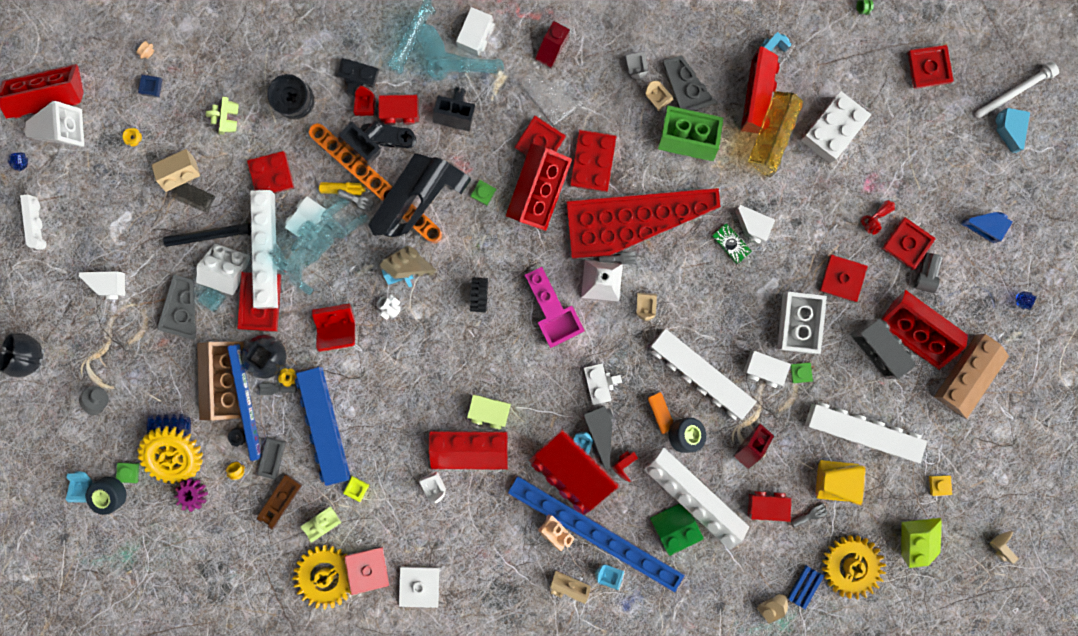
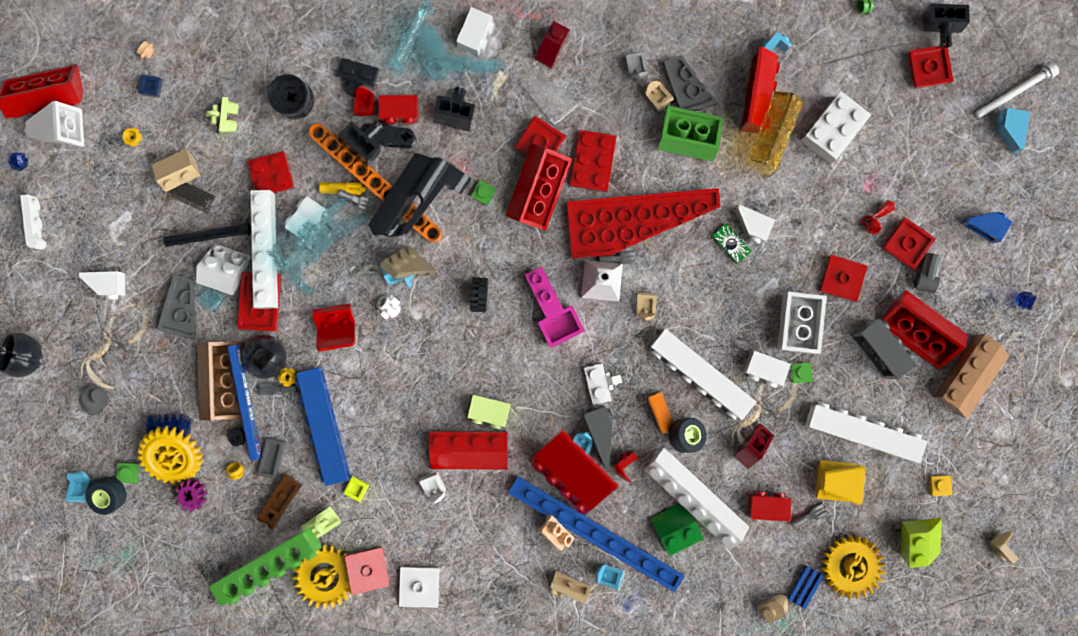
none -> bright green brick [209,527,322,607]
none -> black brick [923,3,970,48]

